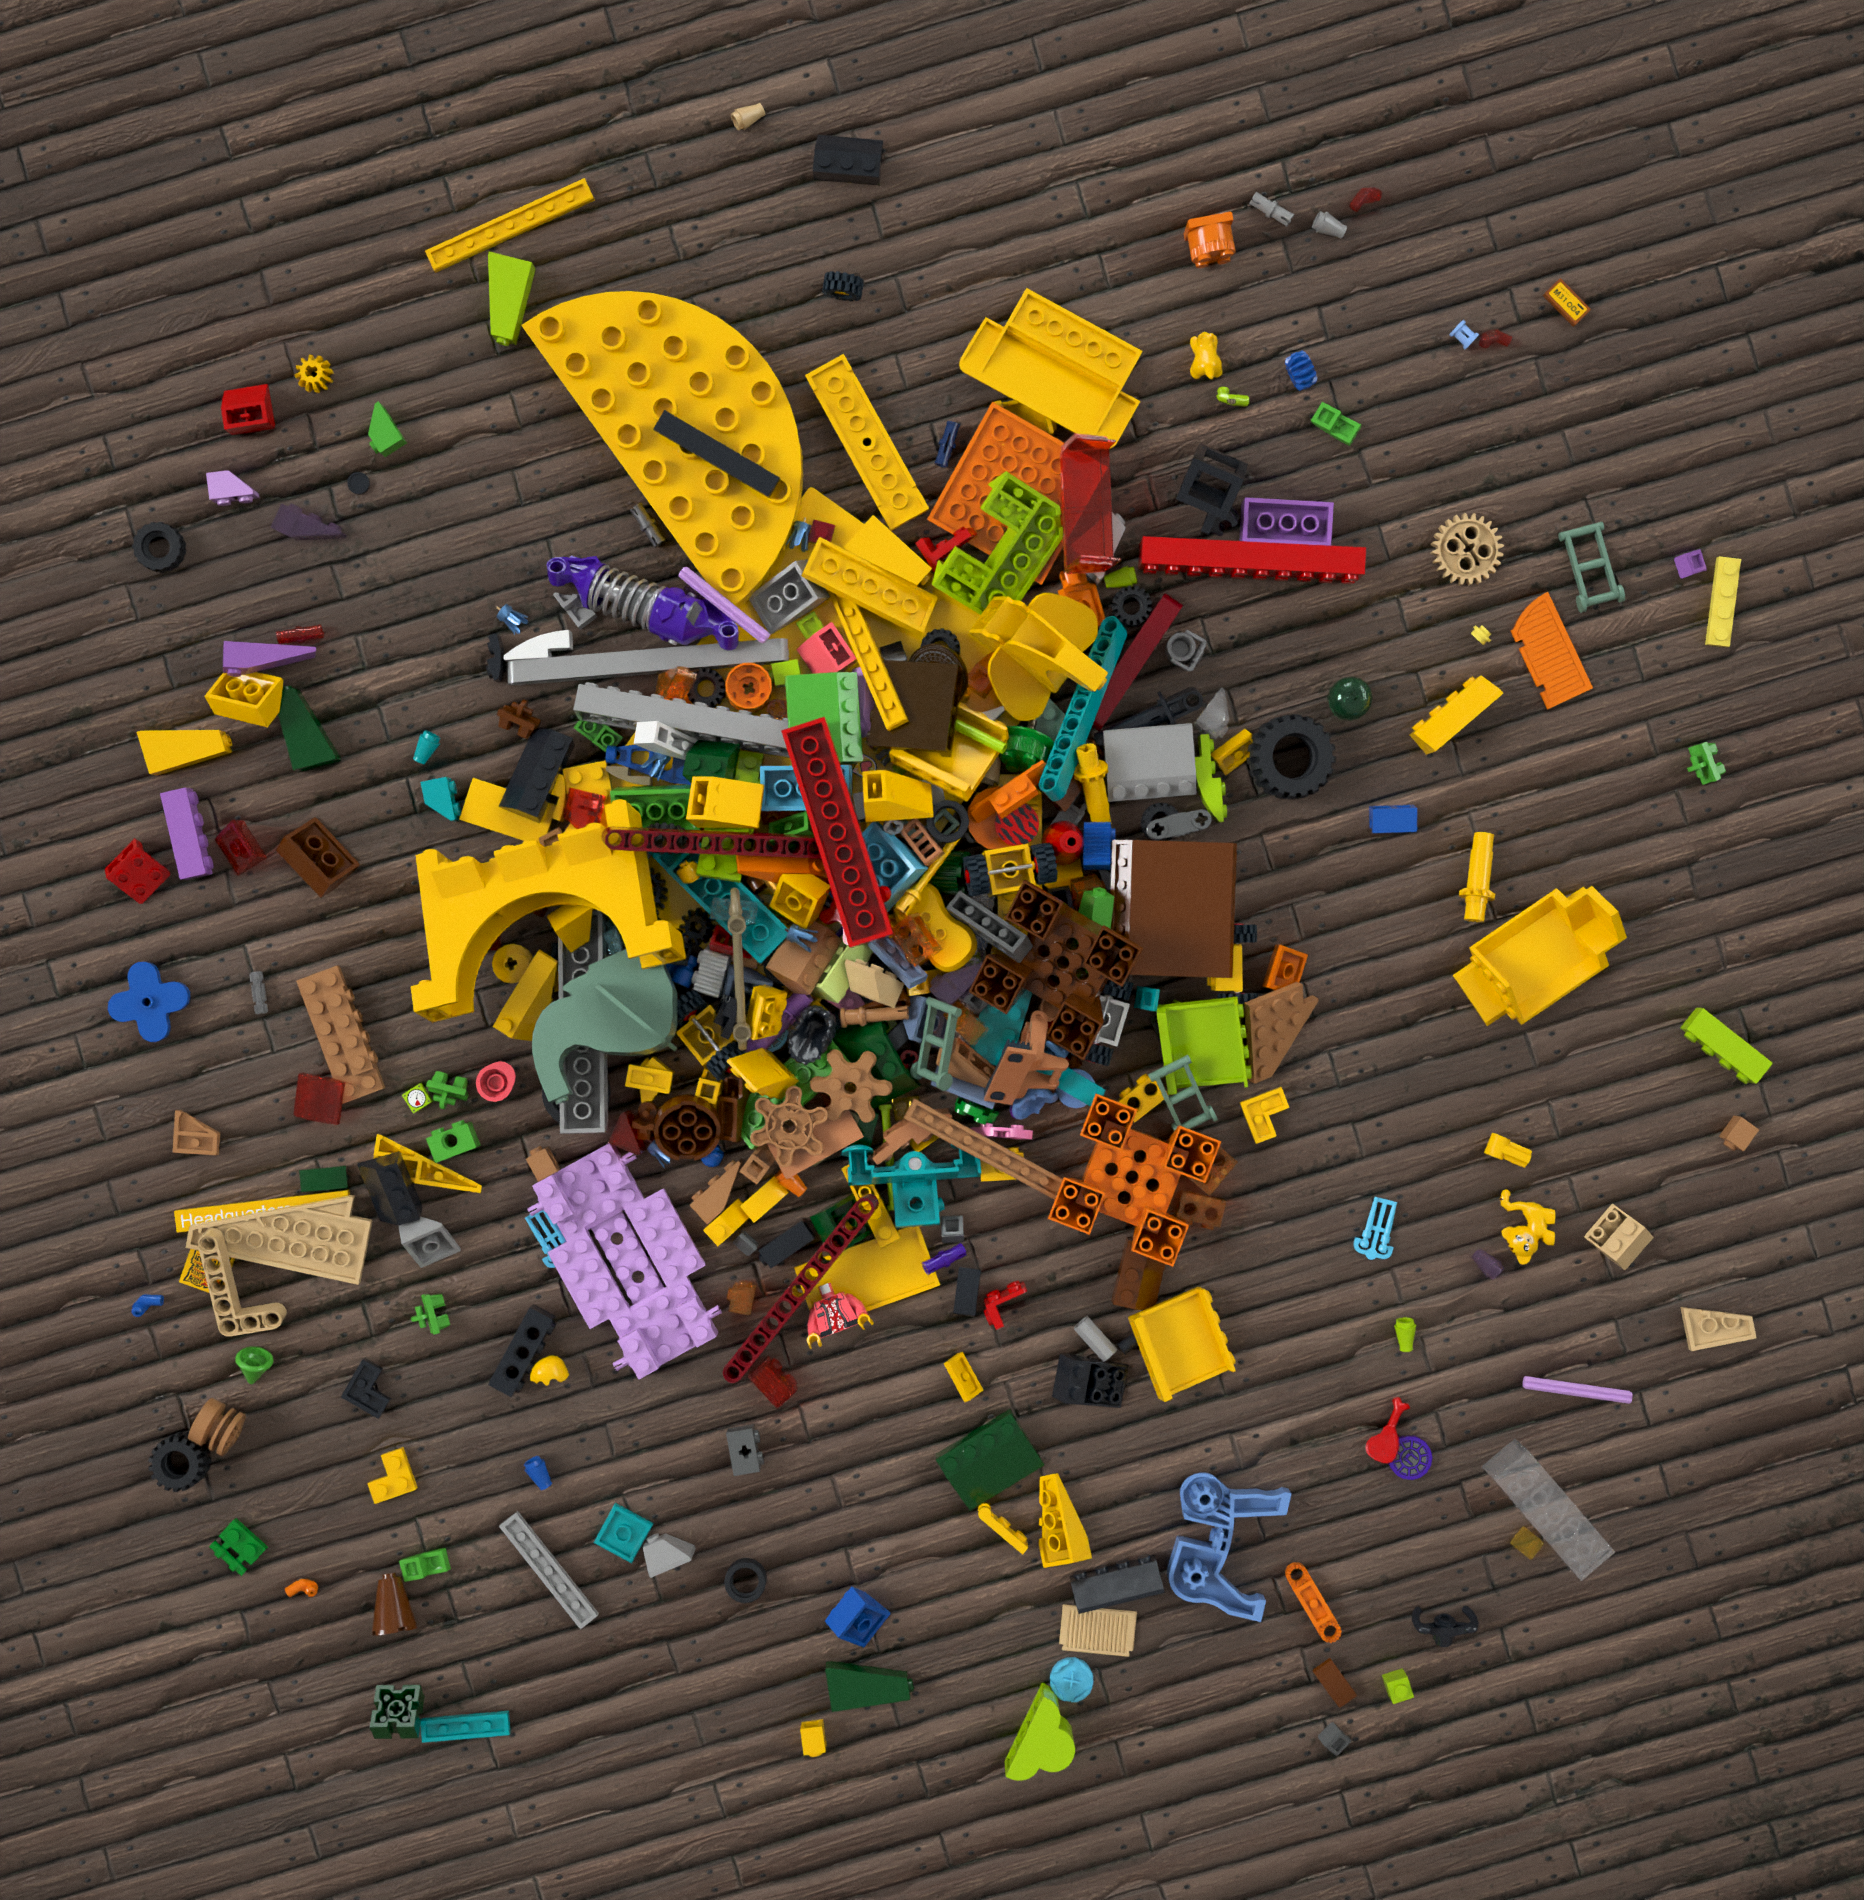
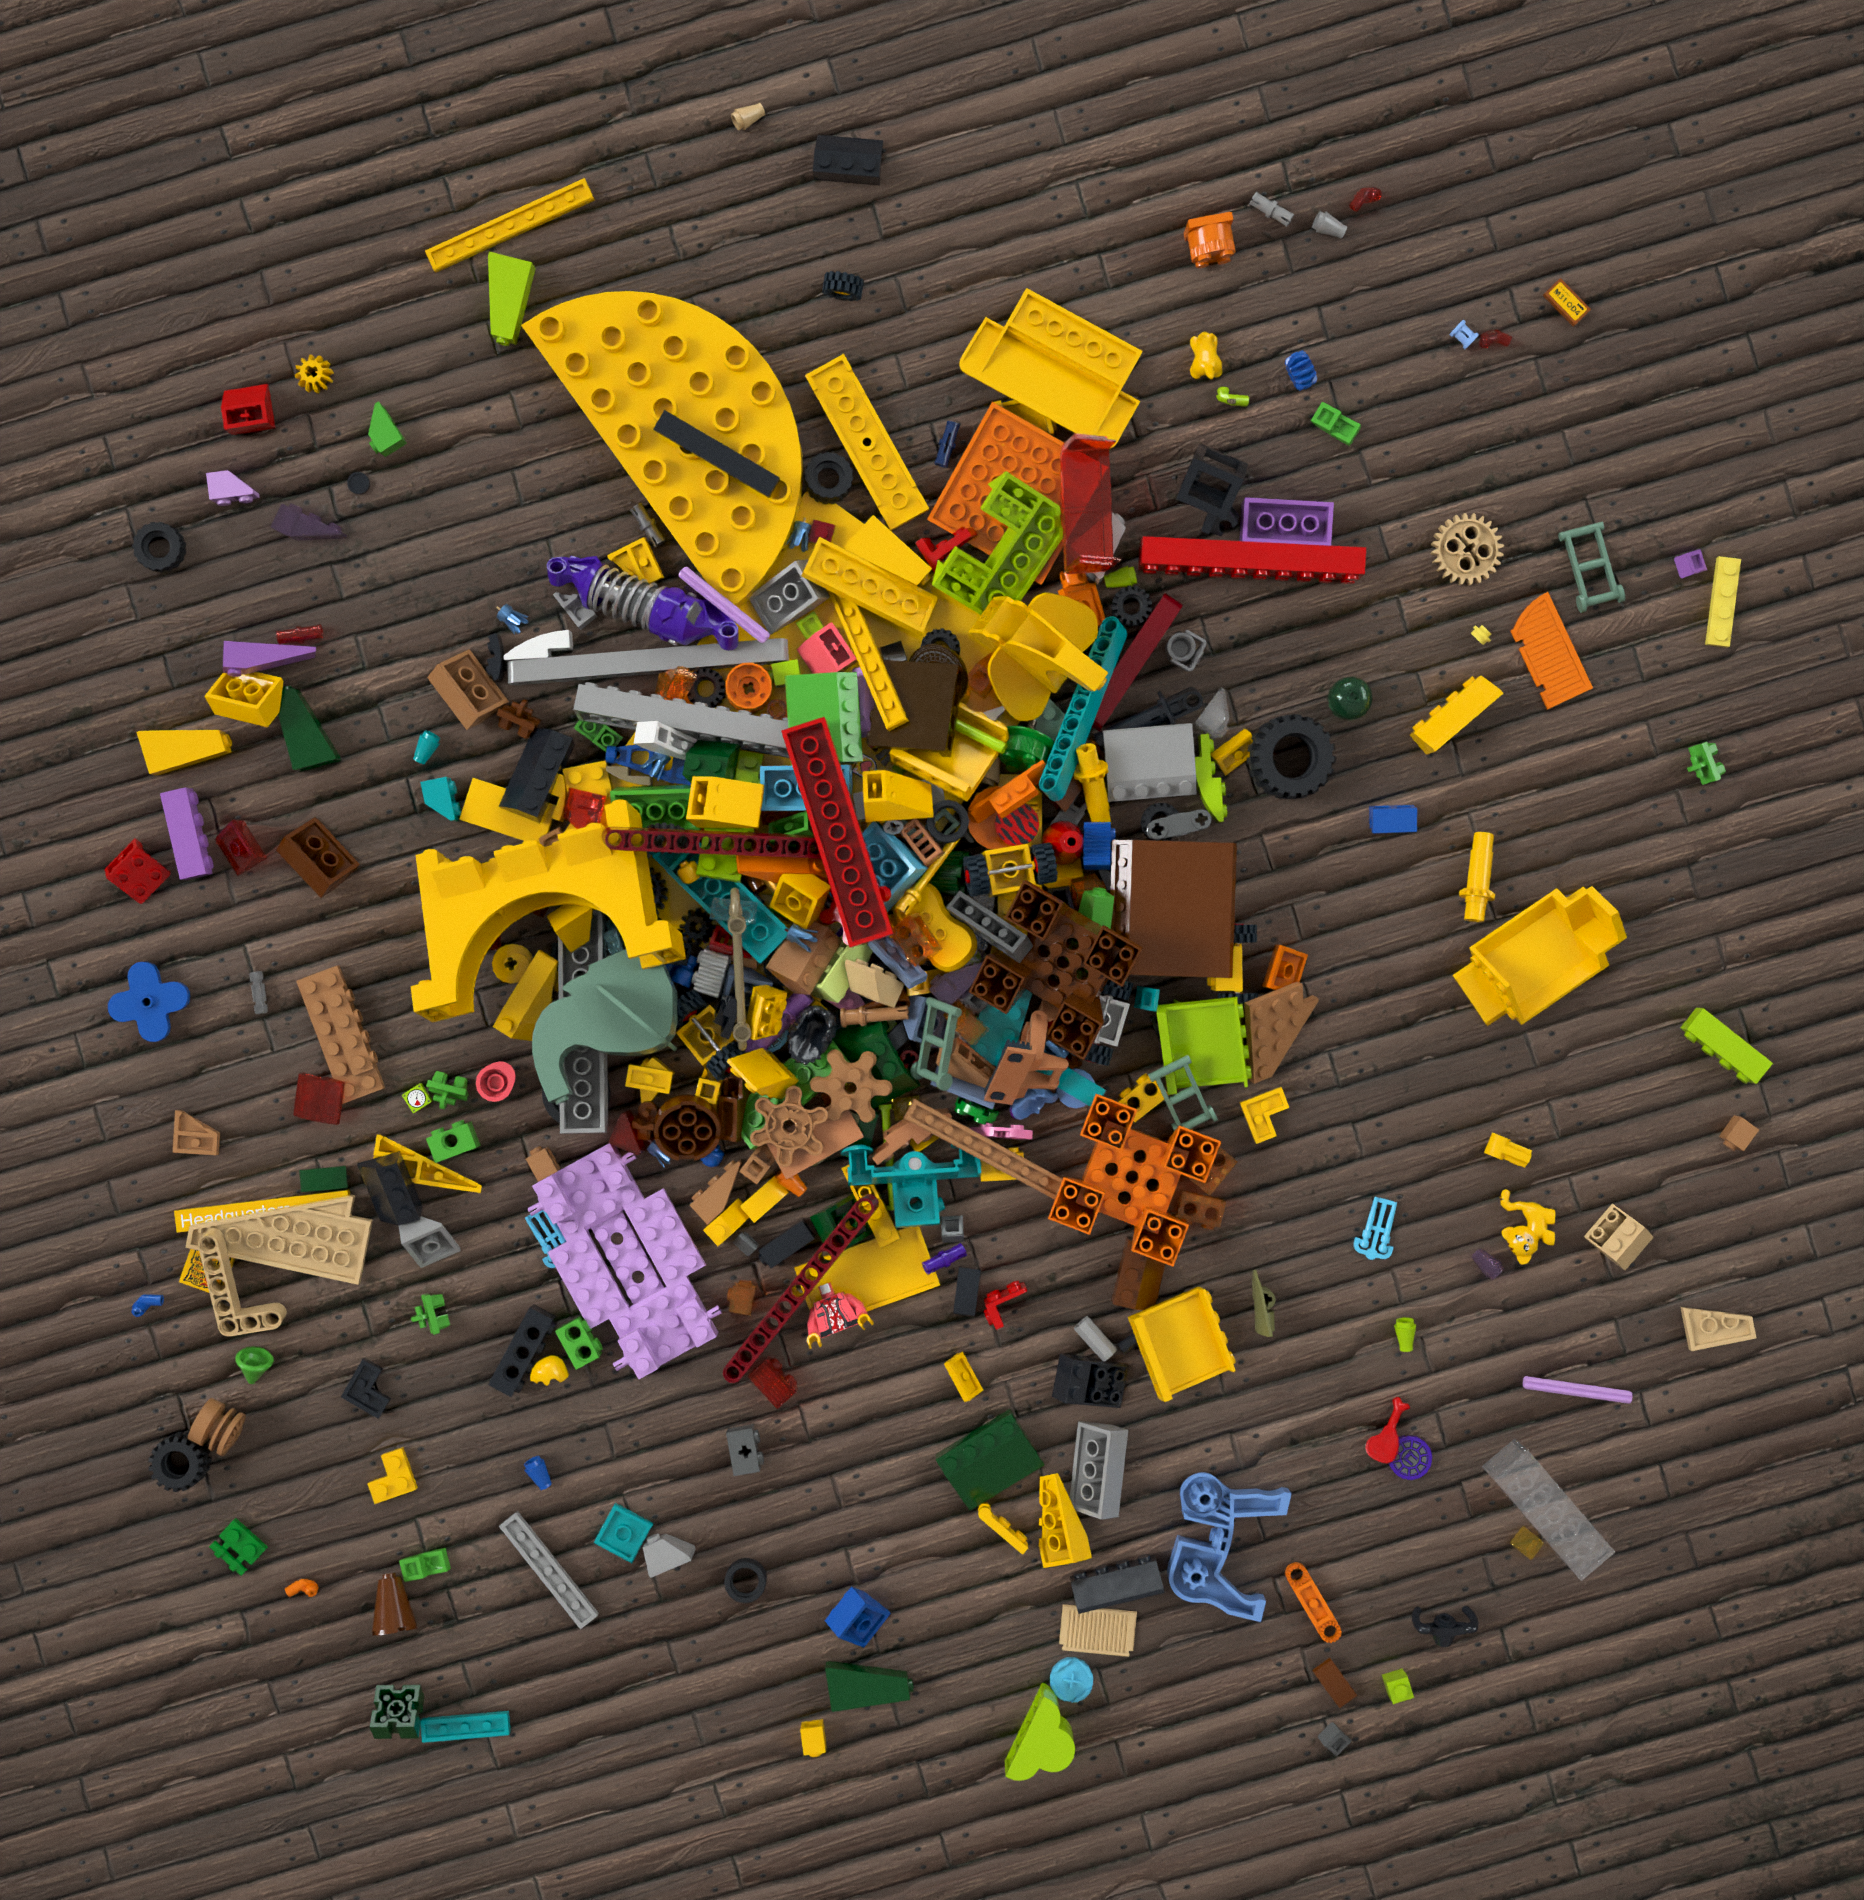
none -> medium nougat slope [427,649,509,730]
none -> bright green brick [555,1315,603,1369]
none -> yellow wing [607,537,664,584]
none -> black tyre [804,452,853,504]
none -> light grey slope [1070,1421,1128,1519]
none -> olive panel [1252,1270,1276,1337]

